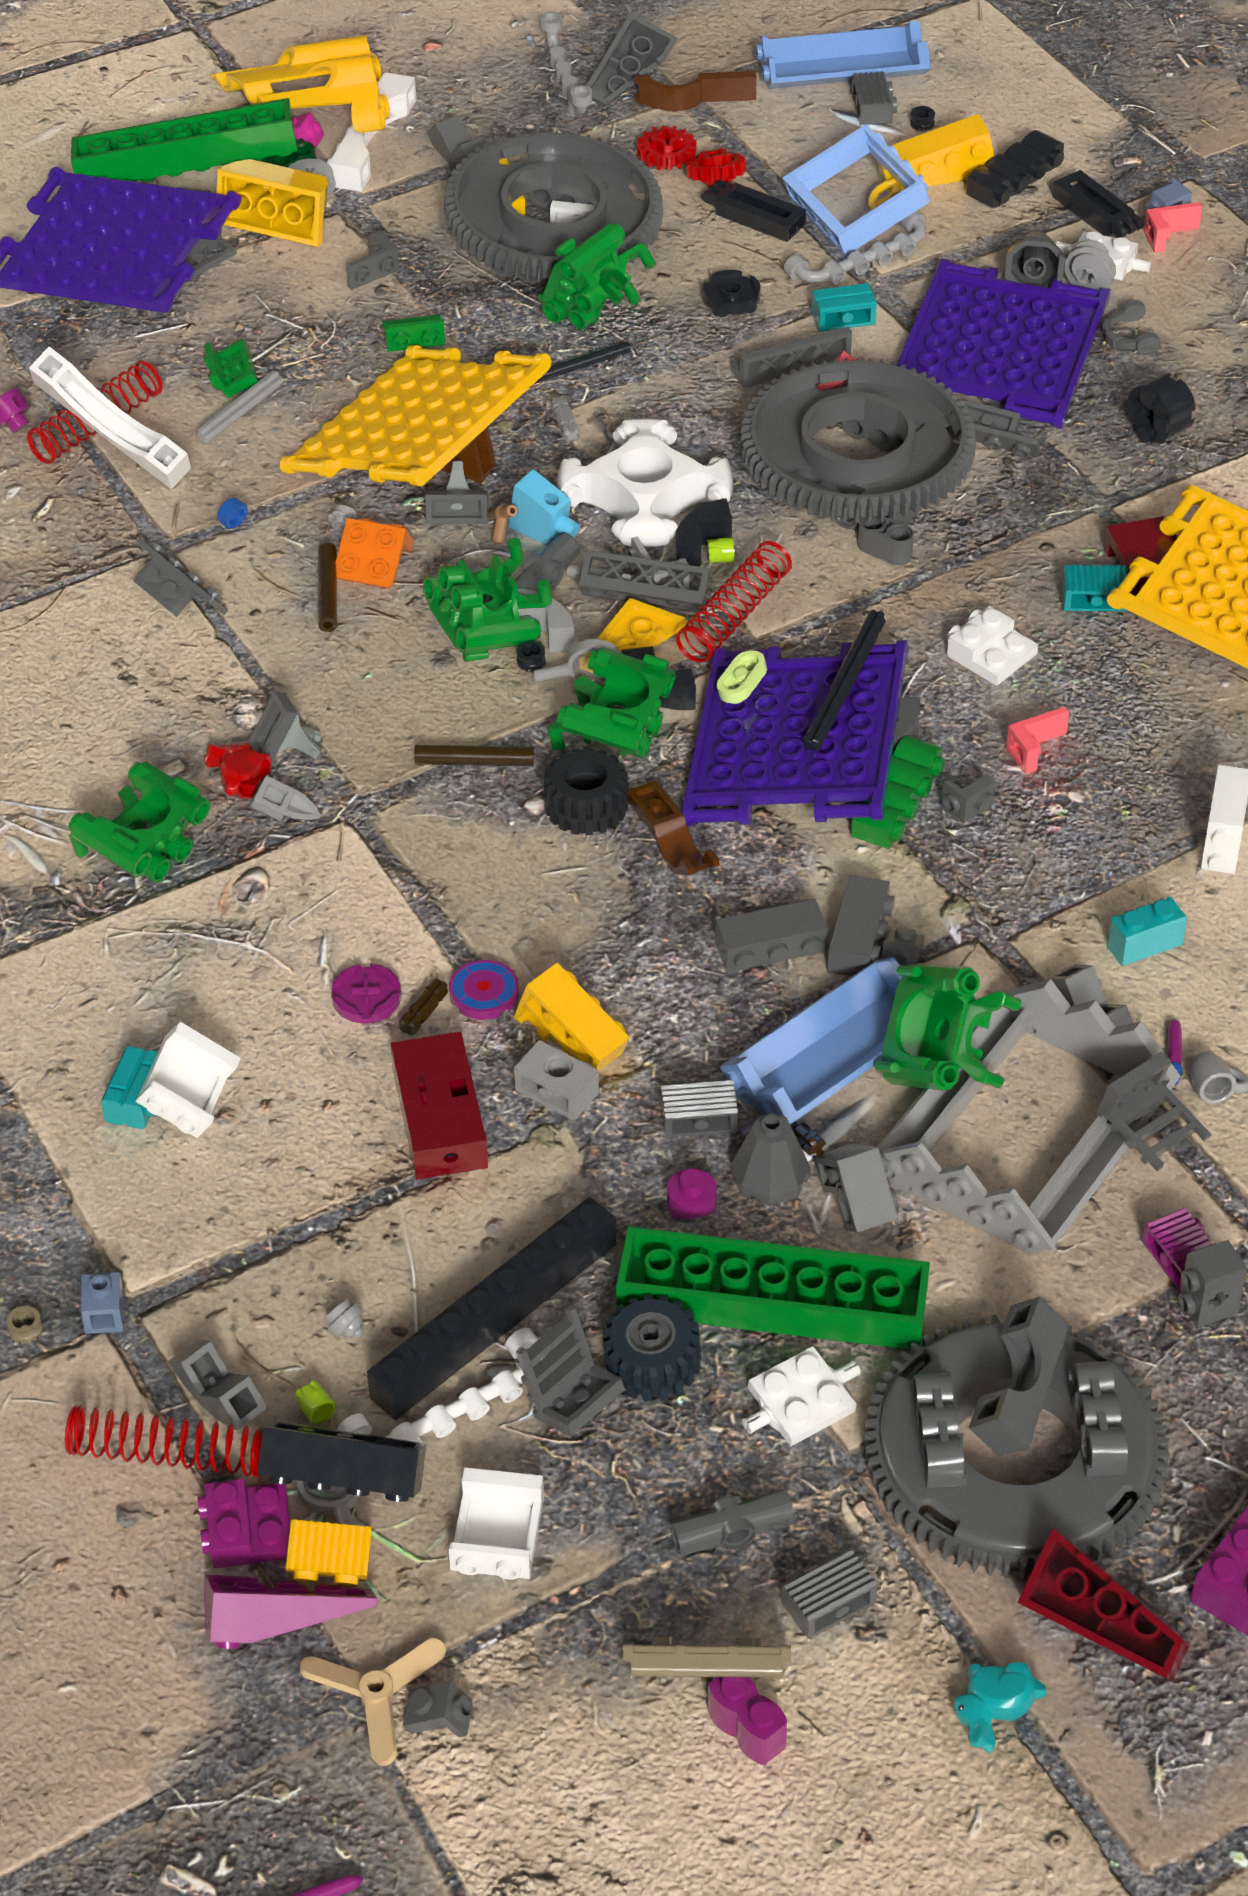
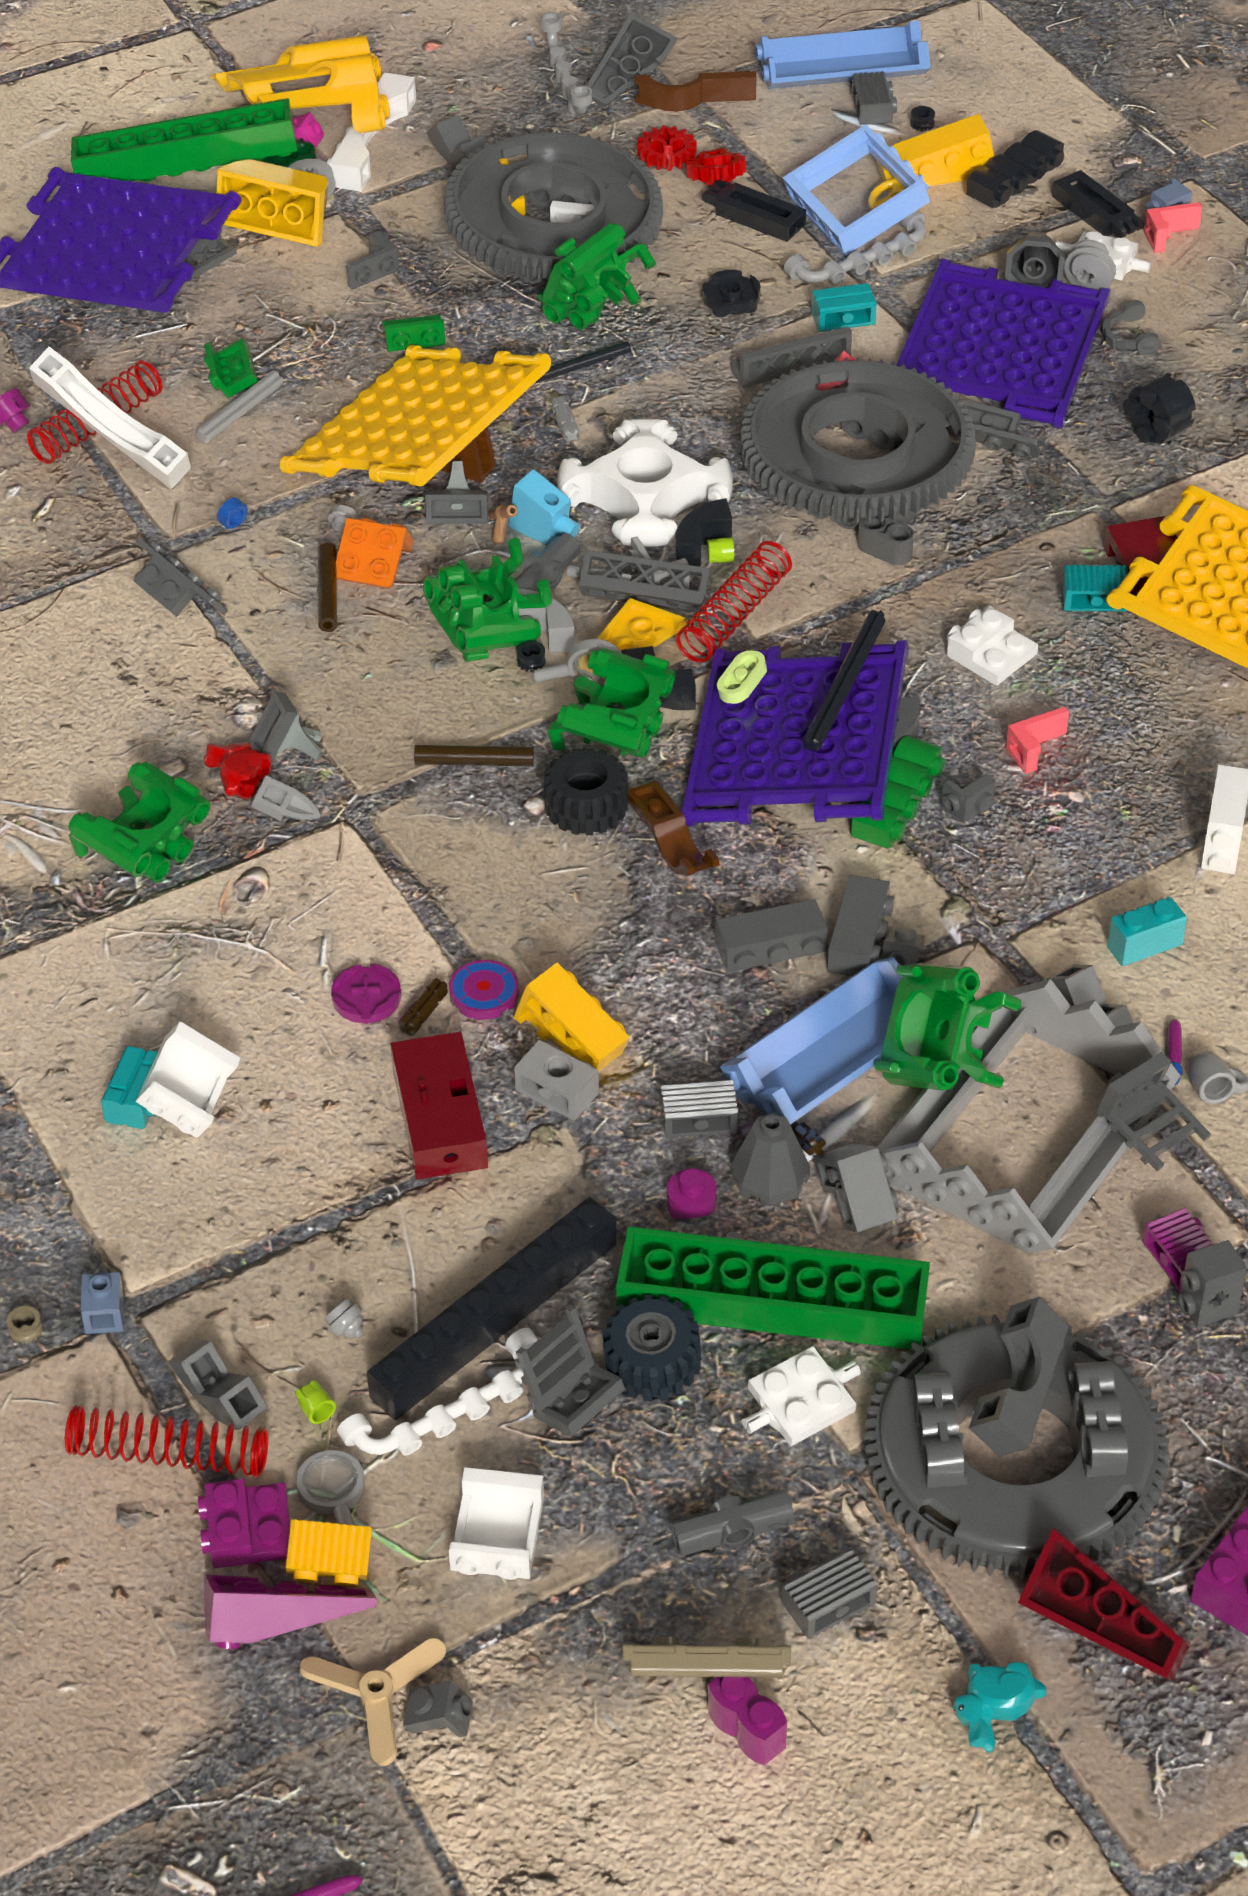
black brick [257,1421,427,1502] -> none

